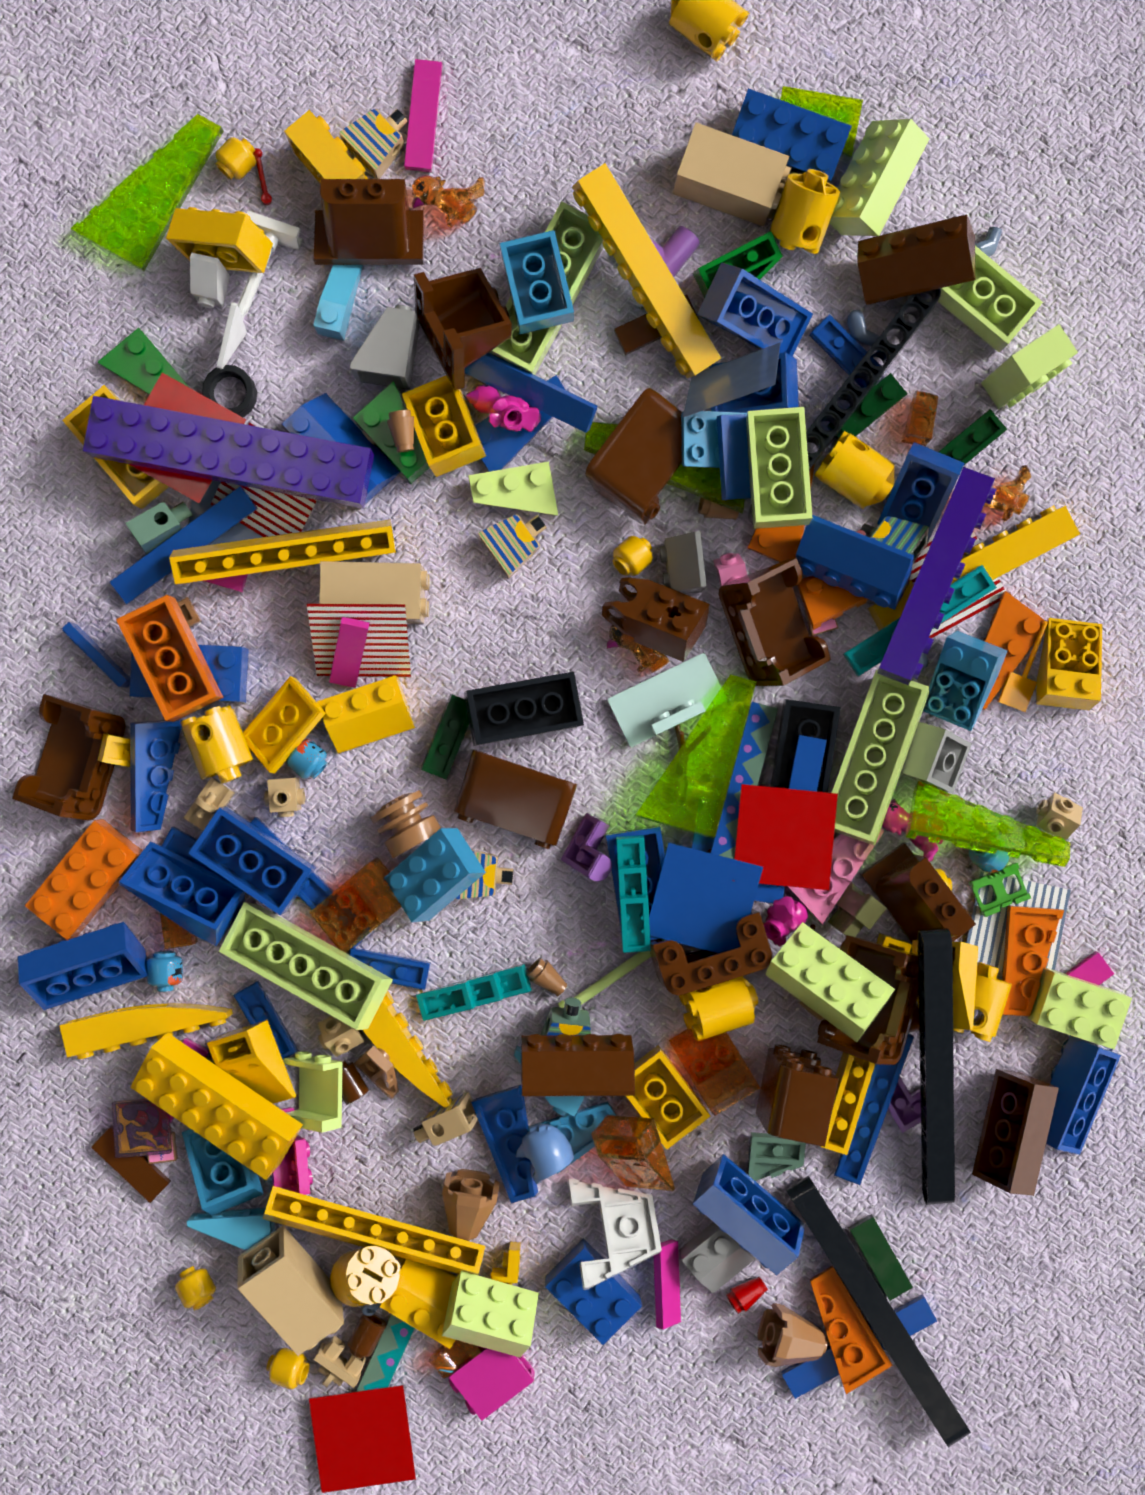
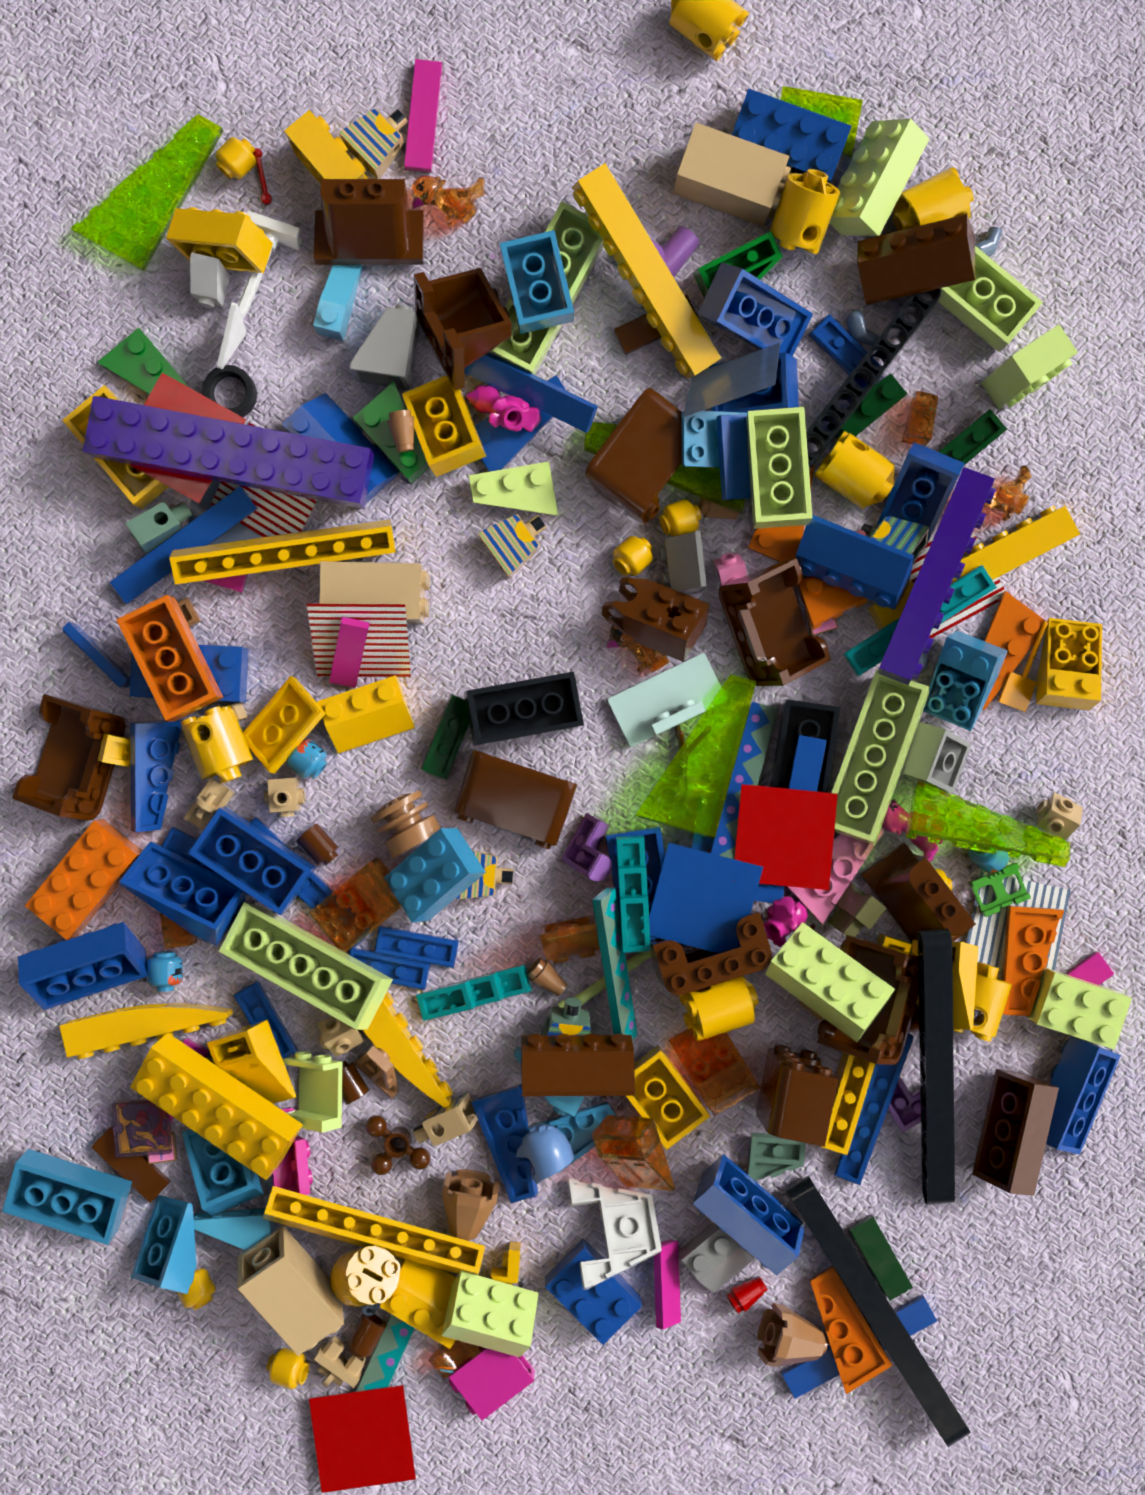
none -> dark azure brick [2,1149,132,1245]
none -> dark azure slope [131,1195,197,1294]
none -> tan window [231,703,248,720]
none -> reddish brown brick [297,823,339,866]
none -> reddish brown piece [365,1115,431,1175]
none -> blue tile [374,925,459,968]
none -> clear orange slope [540,915,600,964]
none -> teal tile [592,888,638,1041]
none -> yellow head [659,499,702,537]
none -> yellow cylinder [893,167,974,231]

